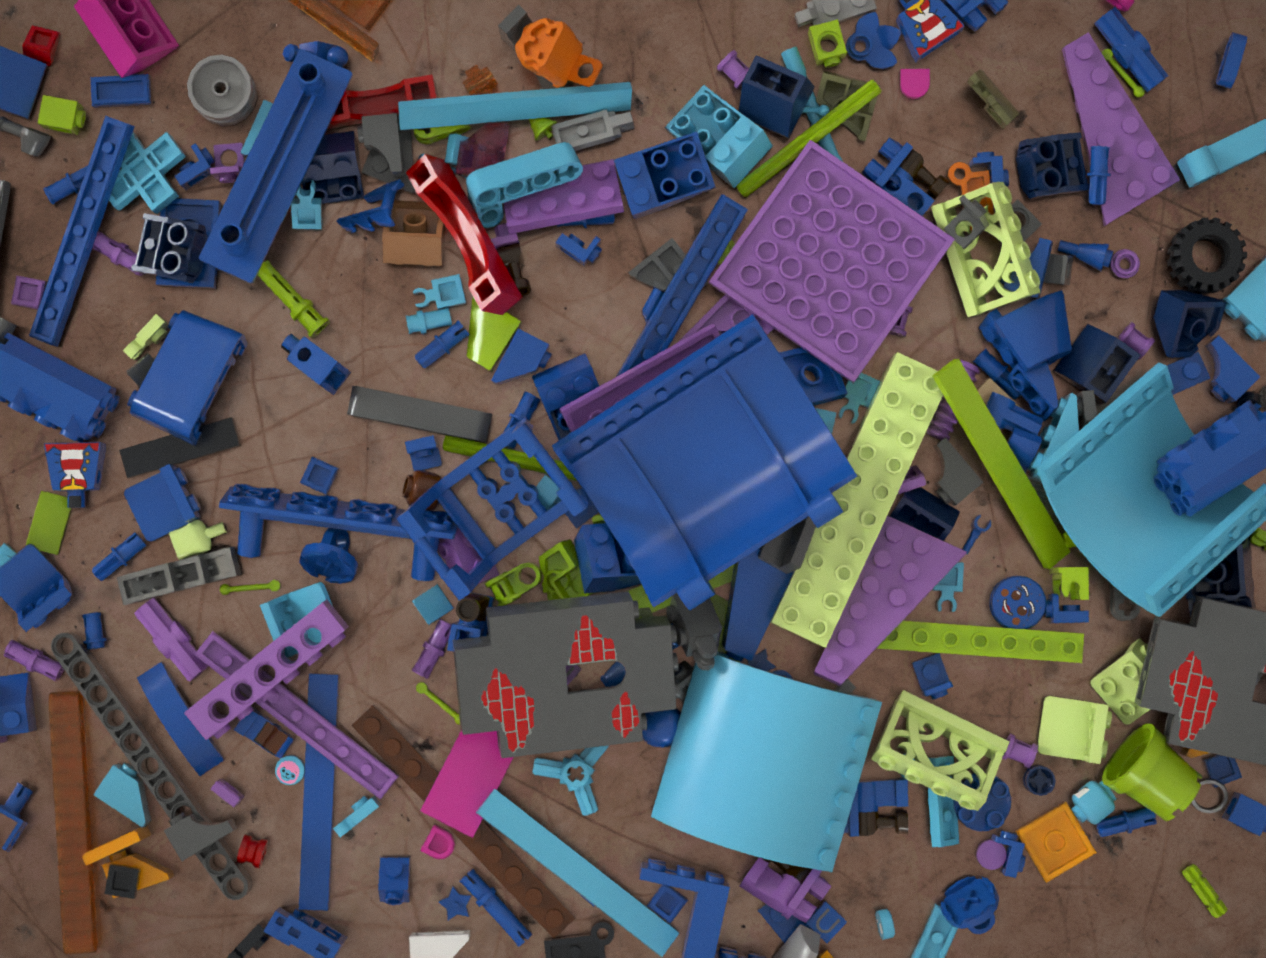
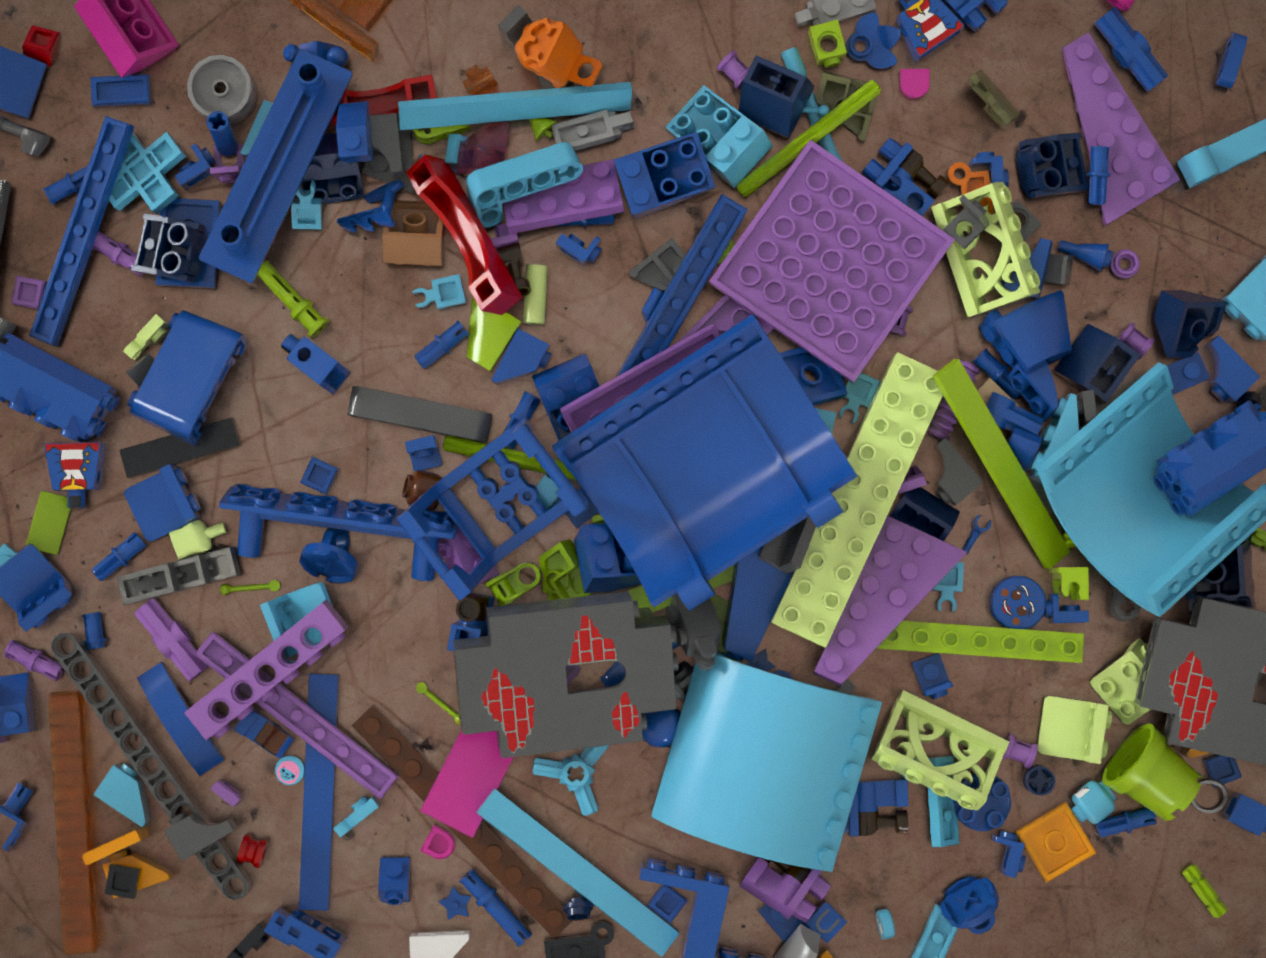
lime brick [37,95,86,135] -> none
medium azure pin [406,308,452,334] -> none
medium azure slope [412,584,454,625] -> none
medium lavender pin [412,619,451,679] -> none
medium lavender tile [976,839,1007,870] -> none
lime hinge [1101,49,1145,97] -> none
black tyre [1167,217,1247,295] -> none
none -> blue piece [206,111,238,156]
none -> blue slope [336,101,374,163]
none -> yellowish green piece [523,264,548,325]
none -> dark blue plate [563,897,593,920]

